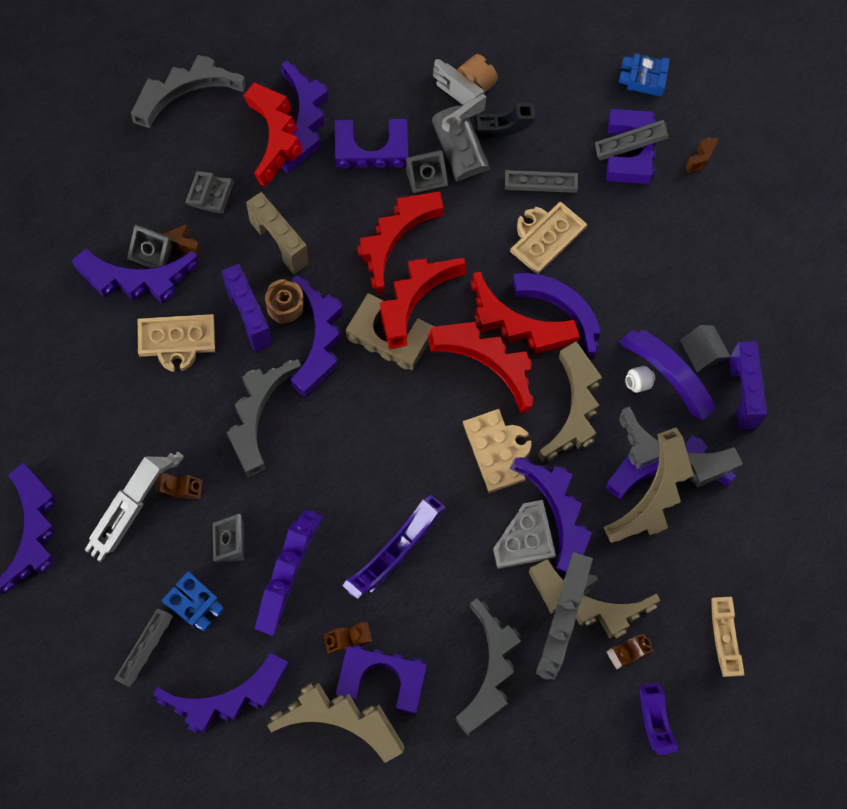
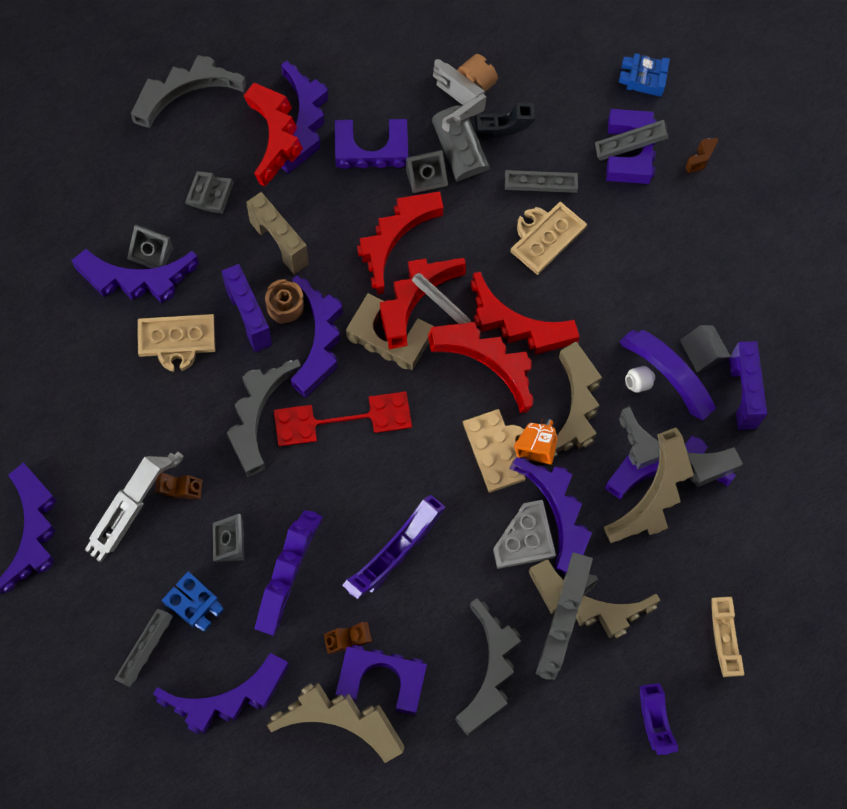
reddish brown slope [163,225,201,257] -> none
dark purple arch [512,273,601,359] -> none
reddish brown slope [606,634,654,670] -> none
none -> red hinge [274,392,412,447]
none -> light grey axle [412,273,471,324]
none -> orange torso [514,418,558,465]

